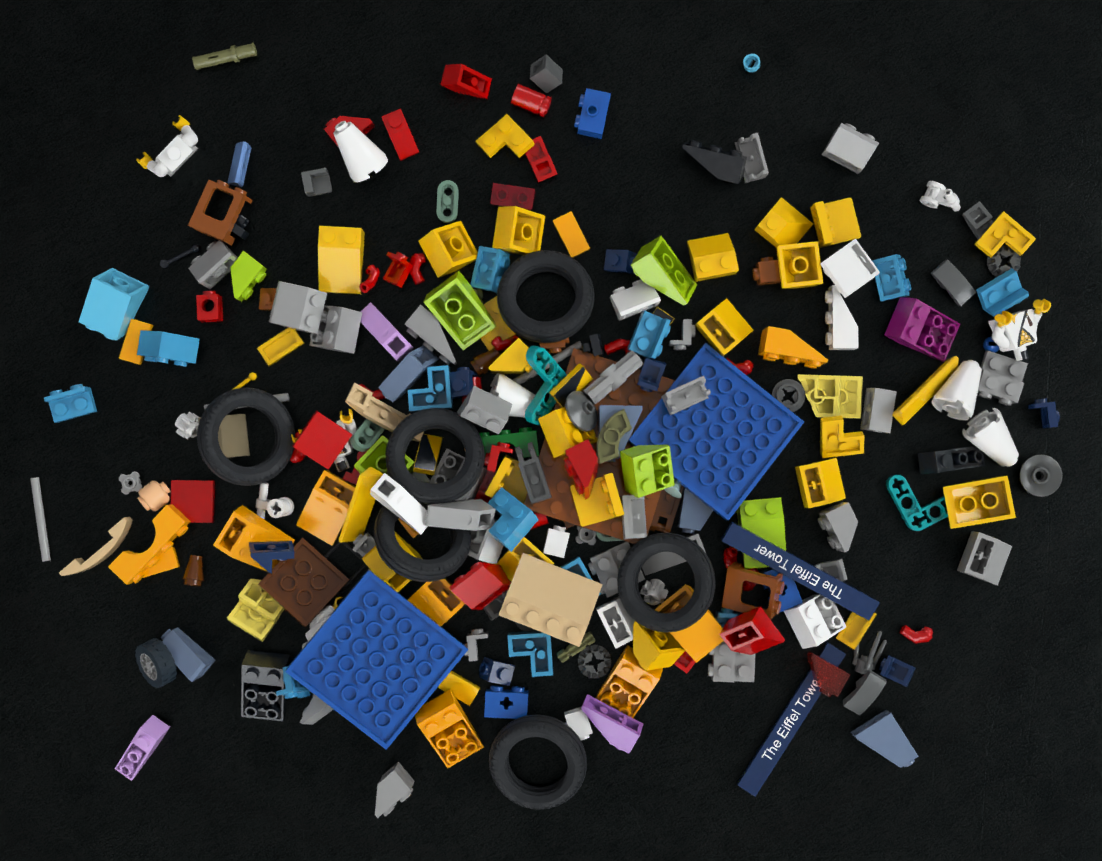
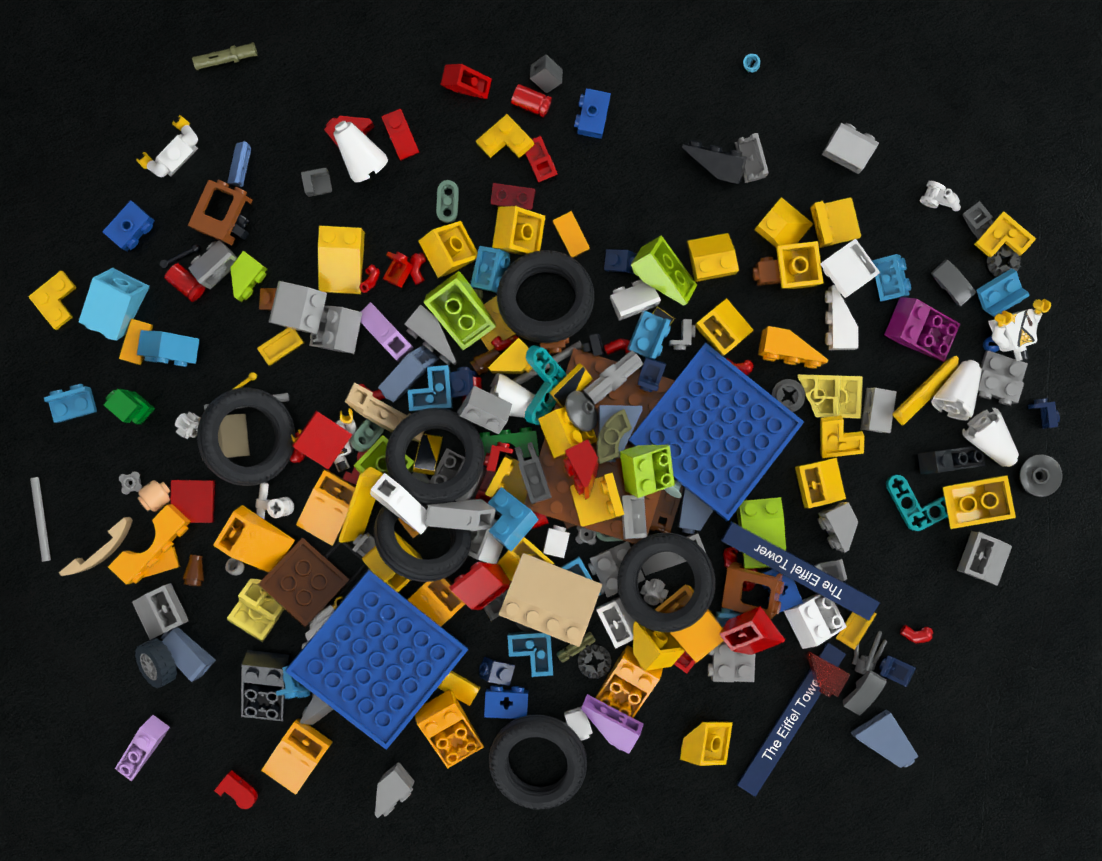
red brick [196,291,223,323] -> none
dark blue slope [249,541,294,574] -> none
light grey bracket [464,629,489,662] -> none
light grey hinge [661,376,711,416] -> none
none -> yellow plate [28,271,76,330]
none -> blue brick [102,200,155,251]
none -> green arch [104,389,155,424]
none -> light grey slope [132,583,189,640]
none -> red piece [164,263,206,302]
none -> red leg [214,770,258,809]
none -> light grey hinge [225,558,244,576]
none -> light orange slope [261,718,332,795]
none -> yellow slope [680,722,732,766]

